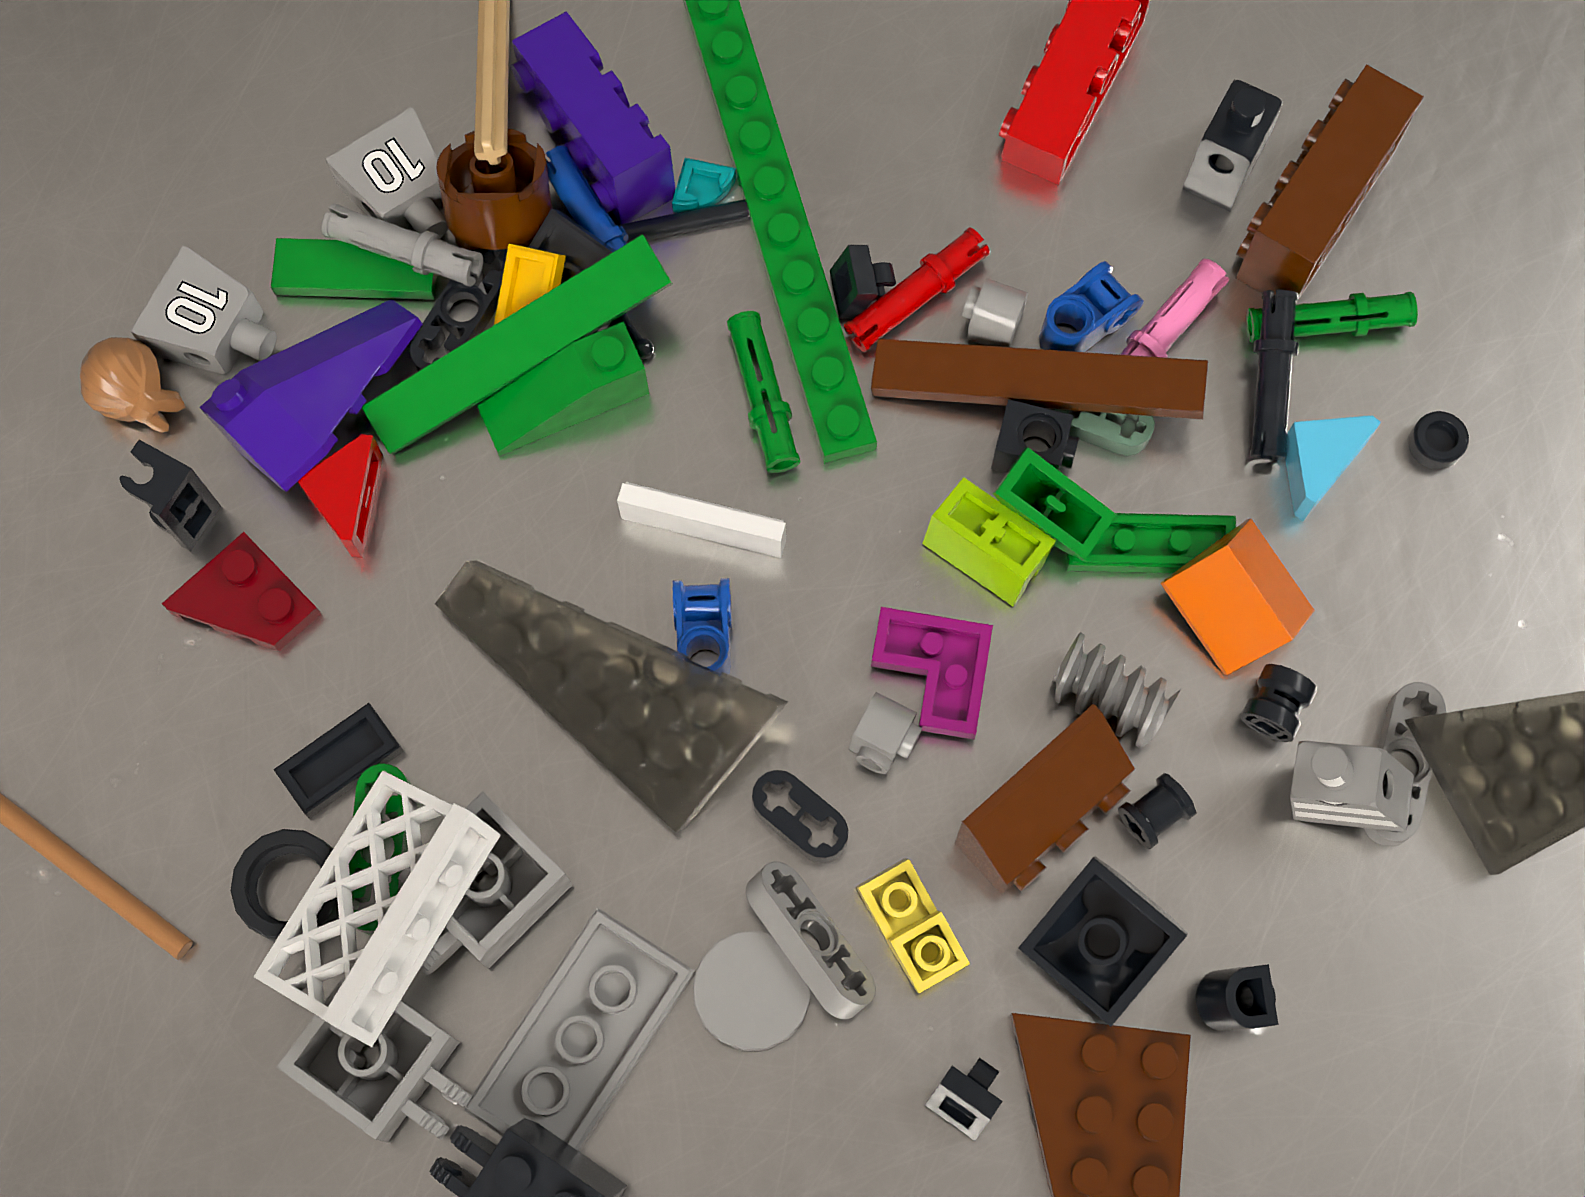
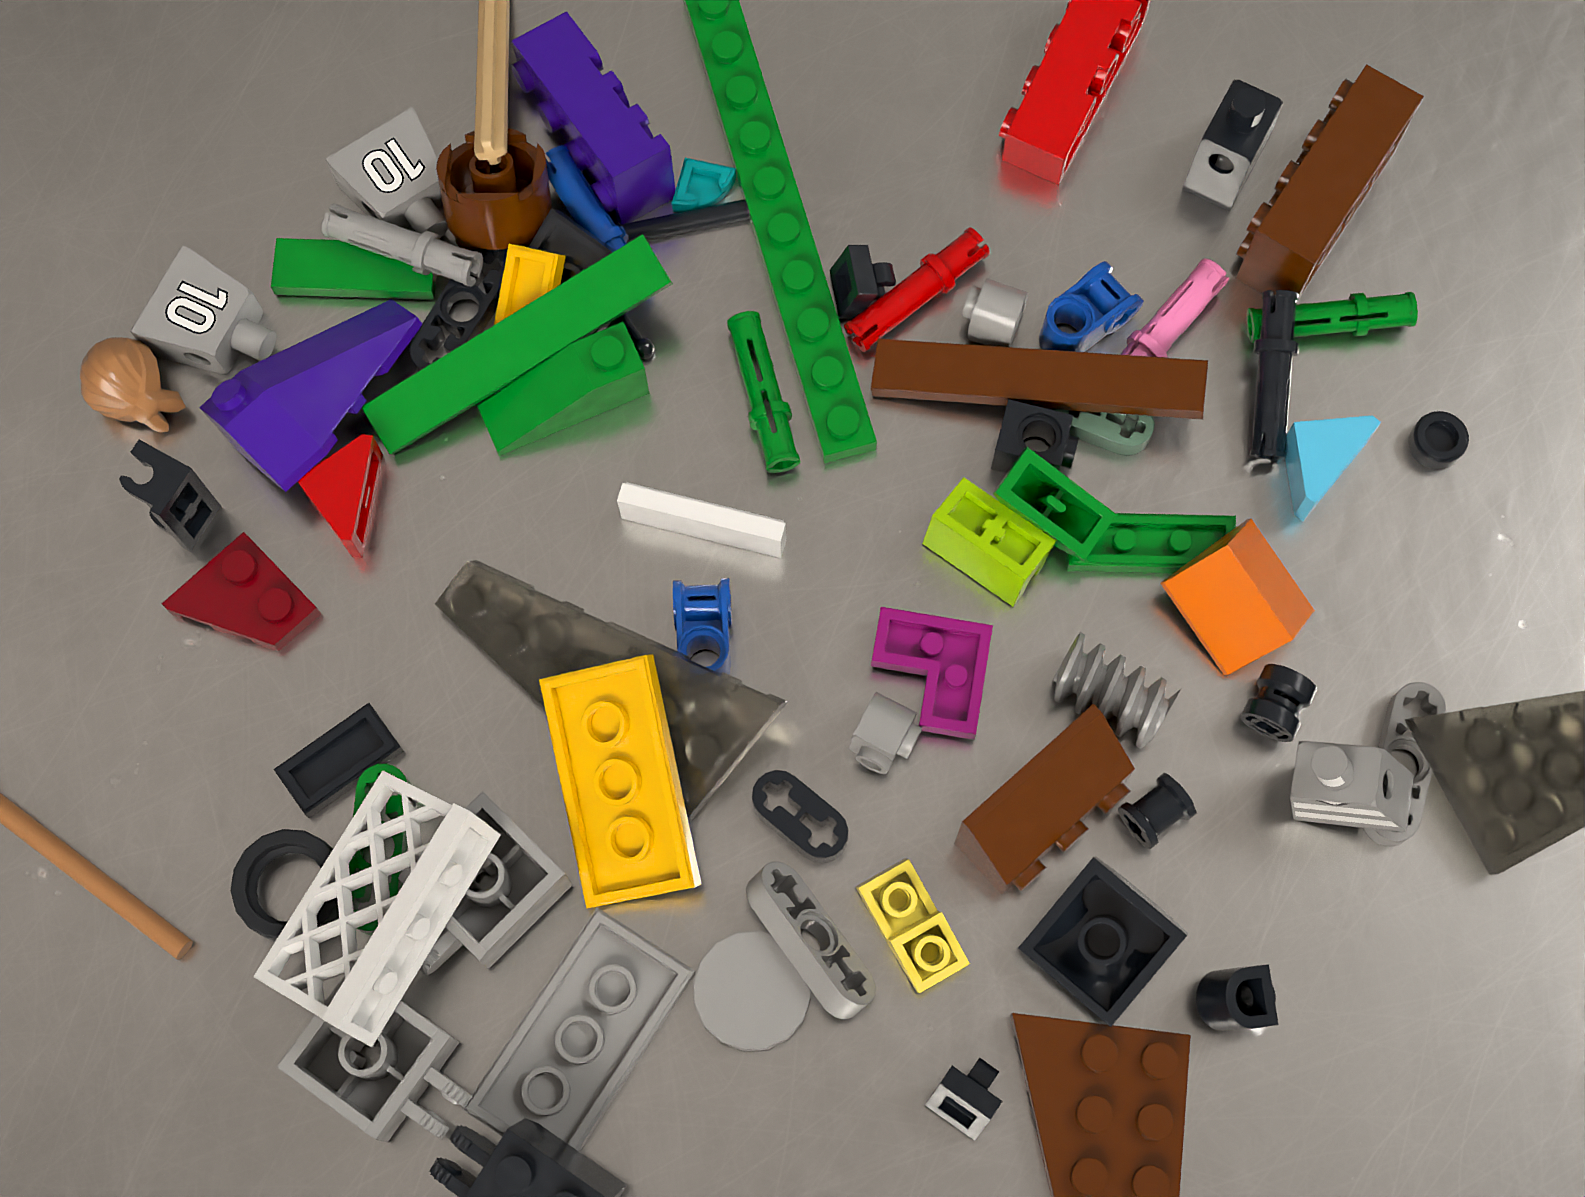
none -> yellow tile [539,654,702,909]

